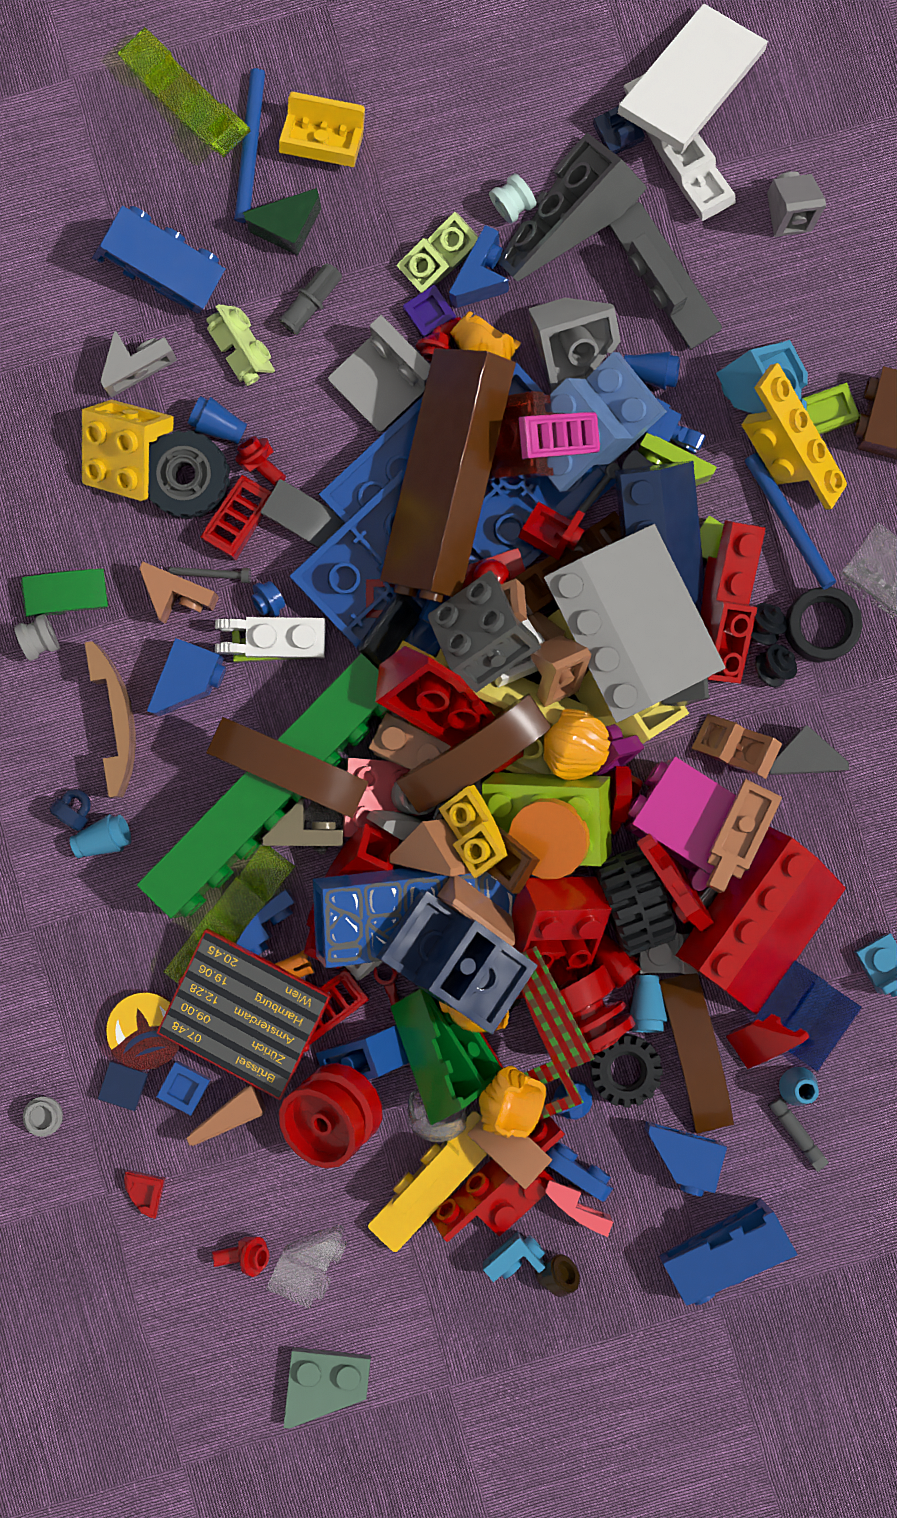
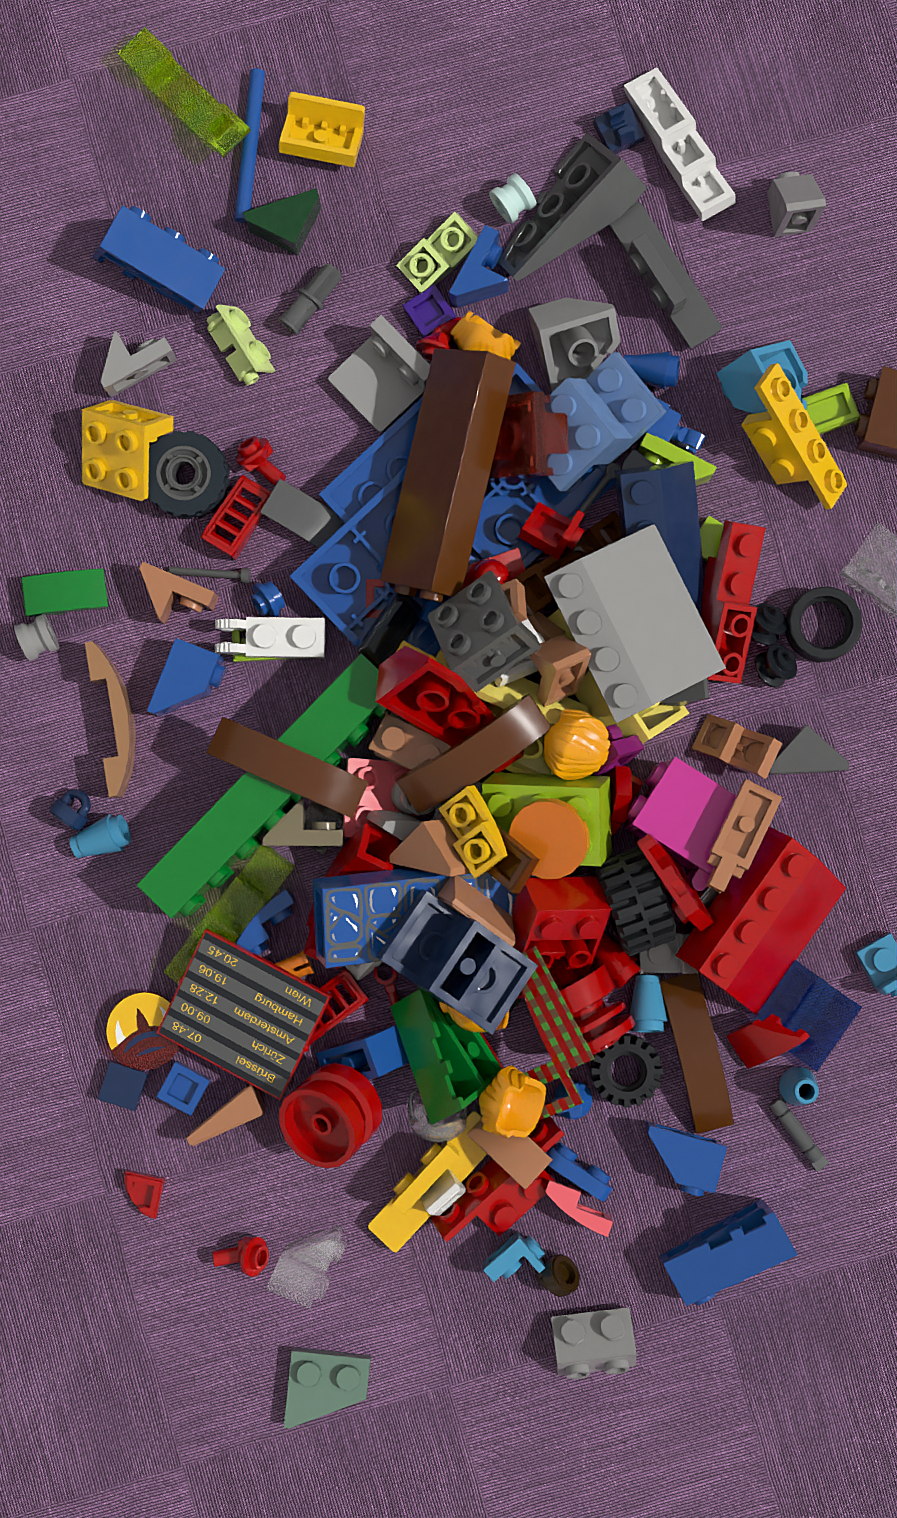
light grey plate [23,1096,63,1137] -> none
blue cone [187,396,248,444] -> none
dark pink slope [519,412,600,459] -> none
white tile [618,4,768,152] -> none
blue bar [744,453,836,589] -> none
none -> white slope [420,1168,466,1216]
none -> light grey bracket [551,1307,637,1379]

